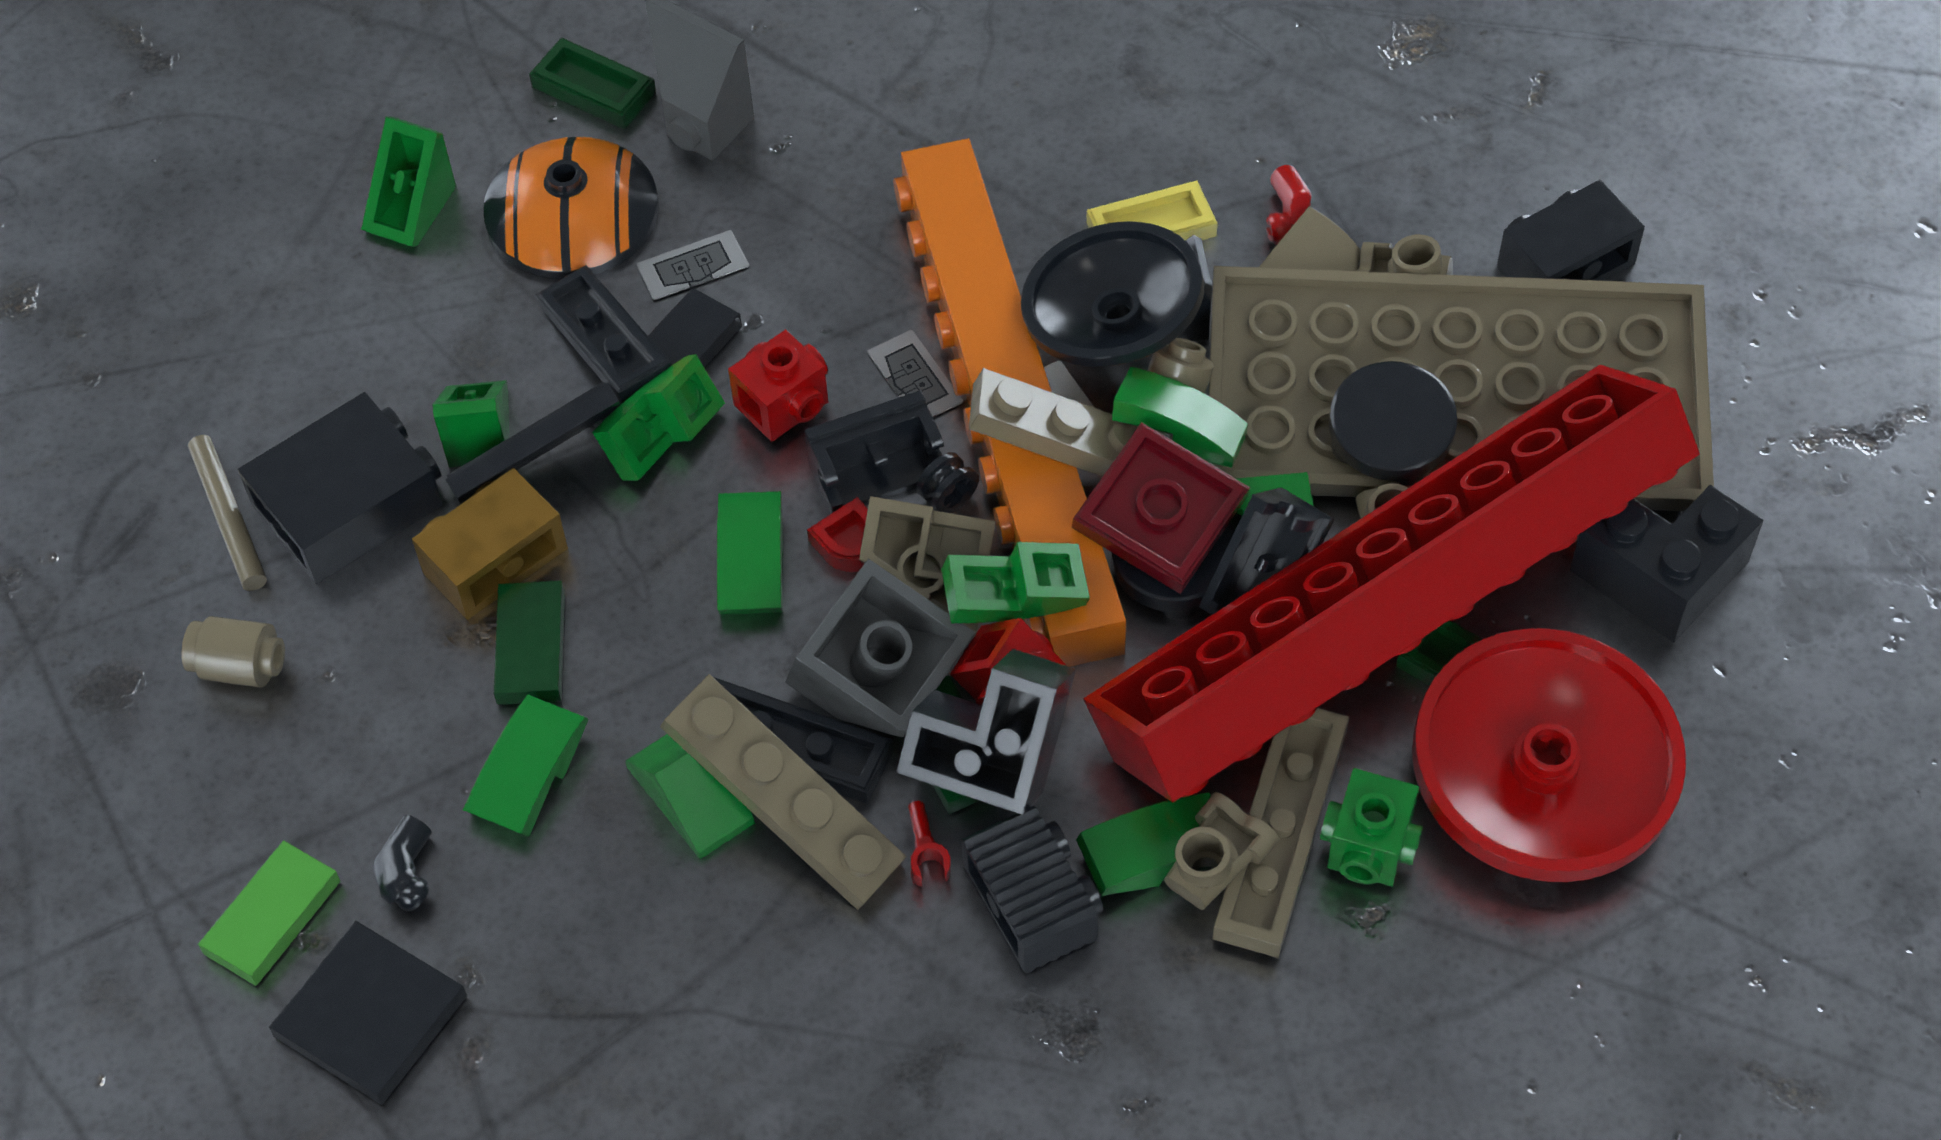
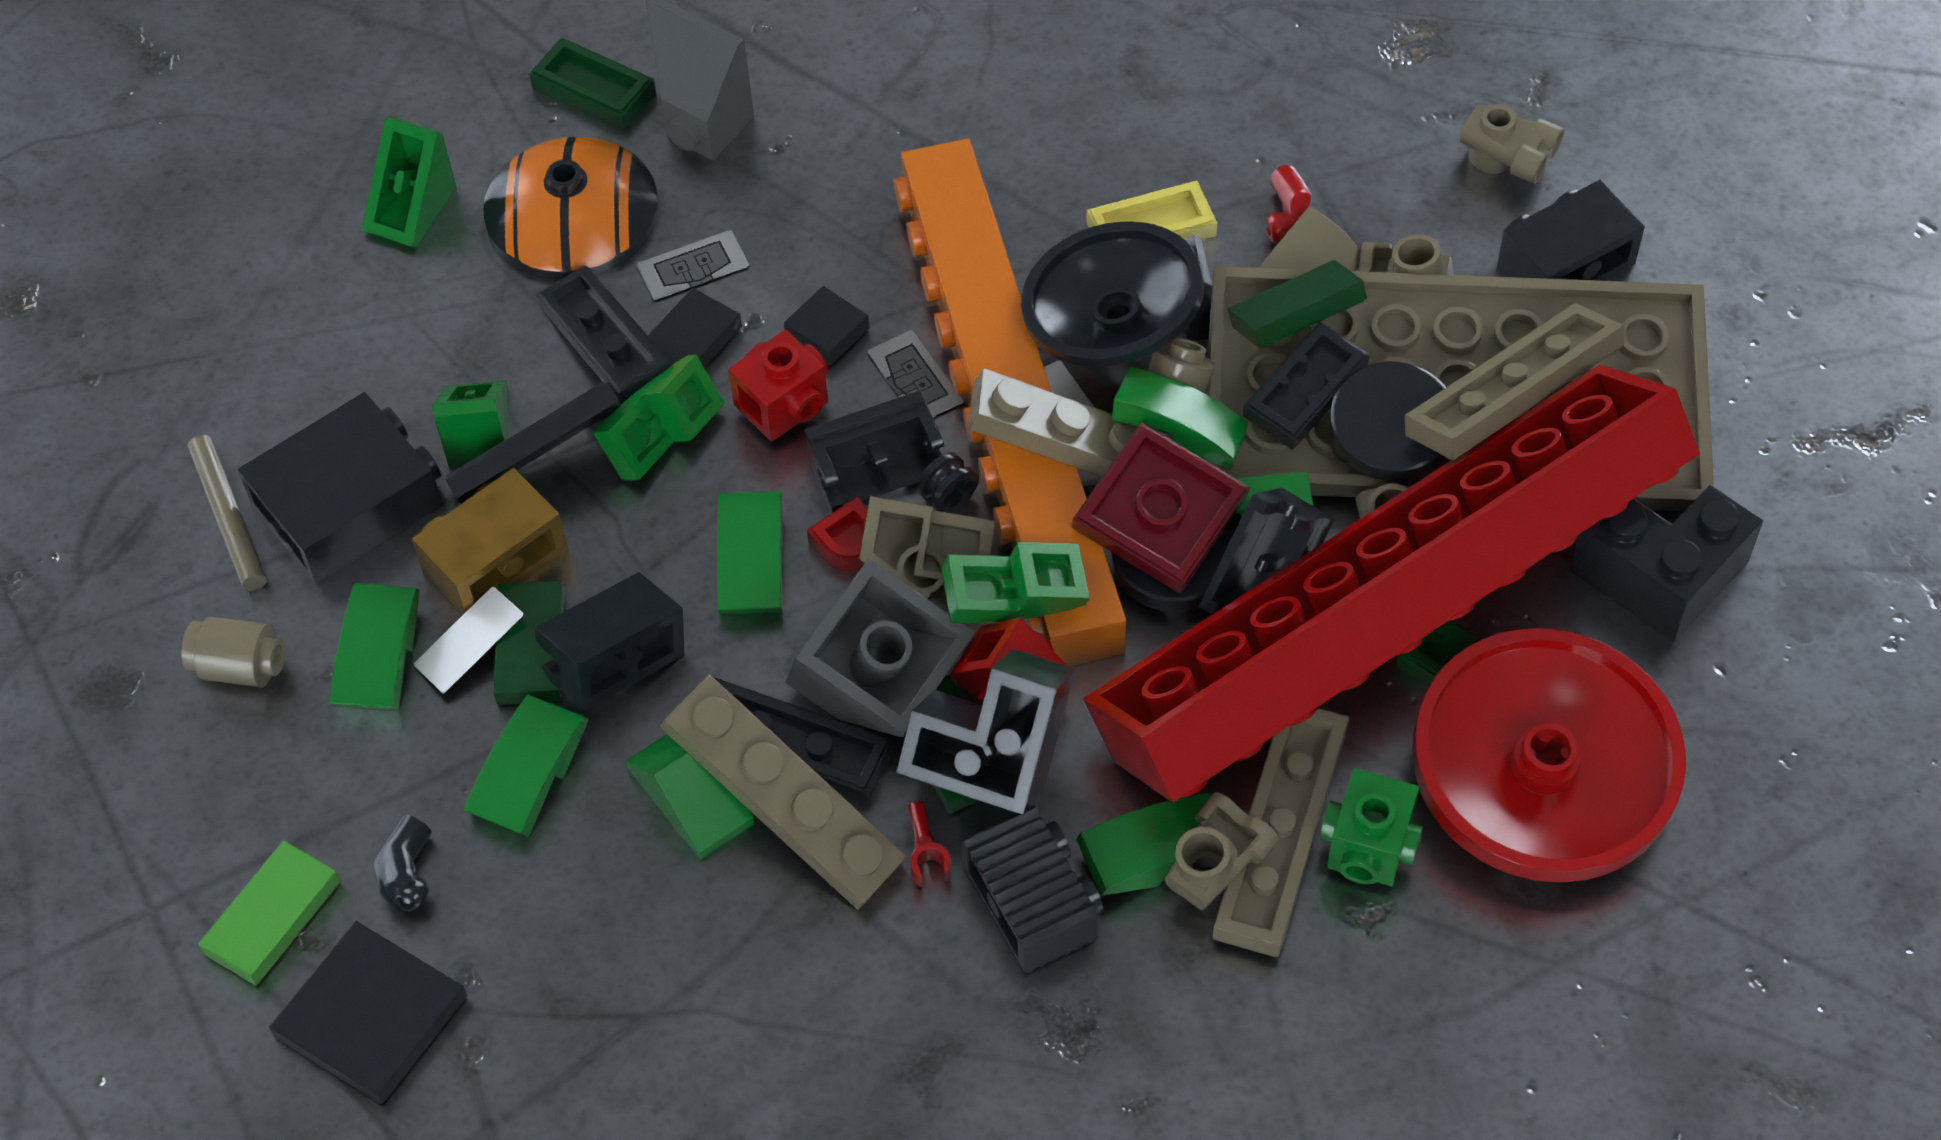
none -> green slope [329,583,420,712]
none -> white sticker [414,587,523,693]
none -> black hinge [535,572,685,713]
none -> black tile [784,286,869,365]
none -> dark green tile [1227,260,1367,349]
none -> black plate [1243,321,1370,451]
none -> dark tan plate [1405,303,1624,460]
none -> dark tan plate [1460,104,1565,184]

